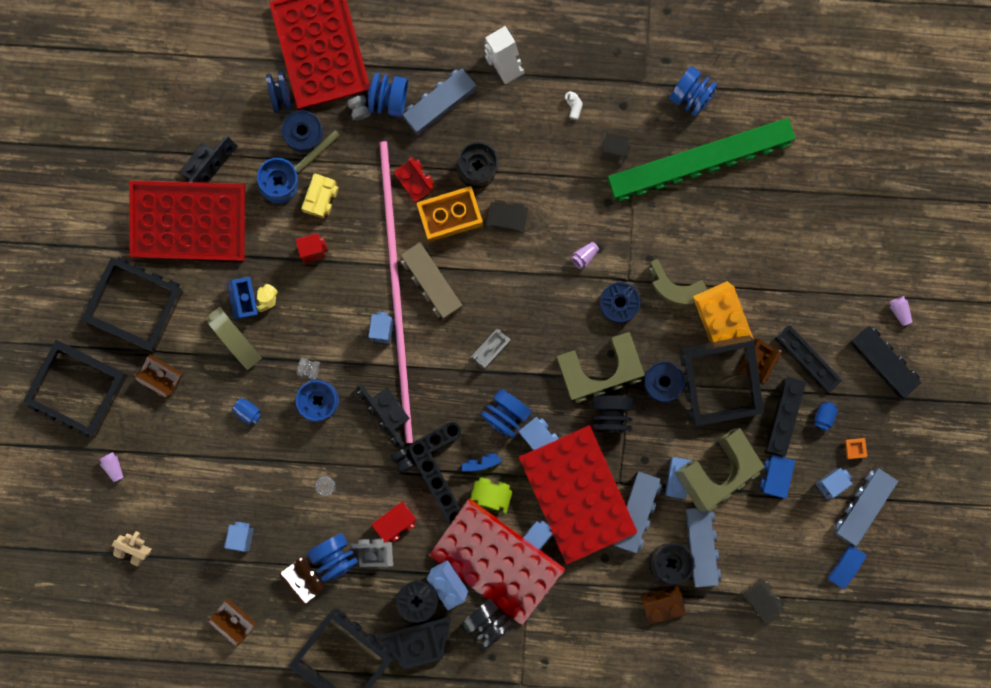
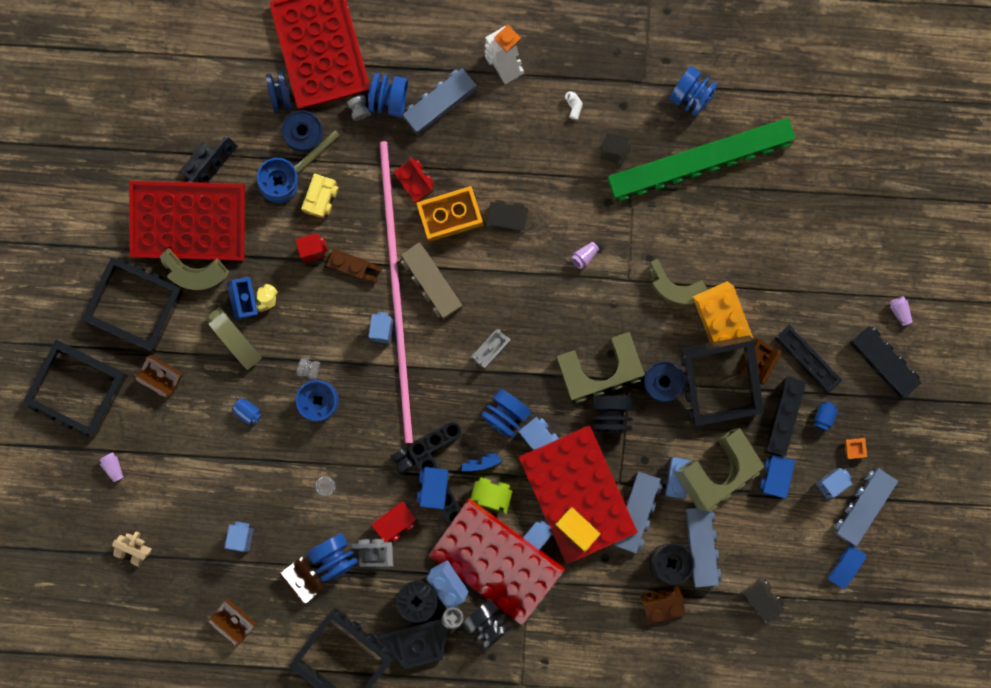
black bracket [356,383,410,450] -> none
black wheel [457,142,498,188] -> none
dark blue wheel [600,282,640,323] -> none
none -> olive arch [160,248,229,290]
none -> reddish brown hinge [326,248,383,283]
none -> blue brick [417,467,449,509]
none -> light grey wheel [442,608,463,629]
none -> orange plate [494,25,521,53]
none -> yellow panel [556,508,600,551]

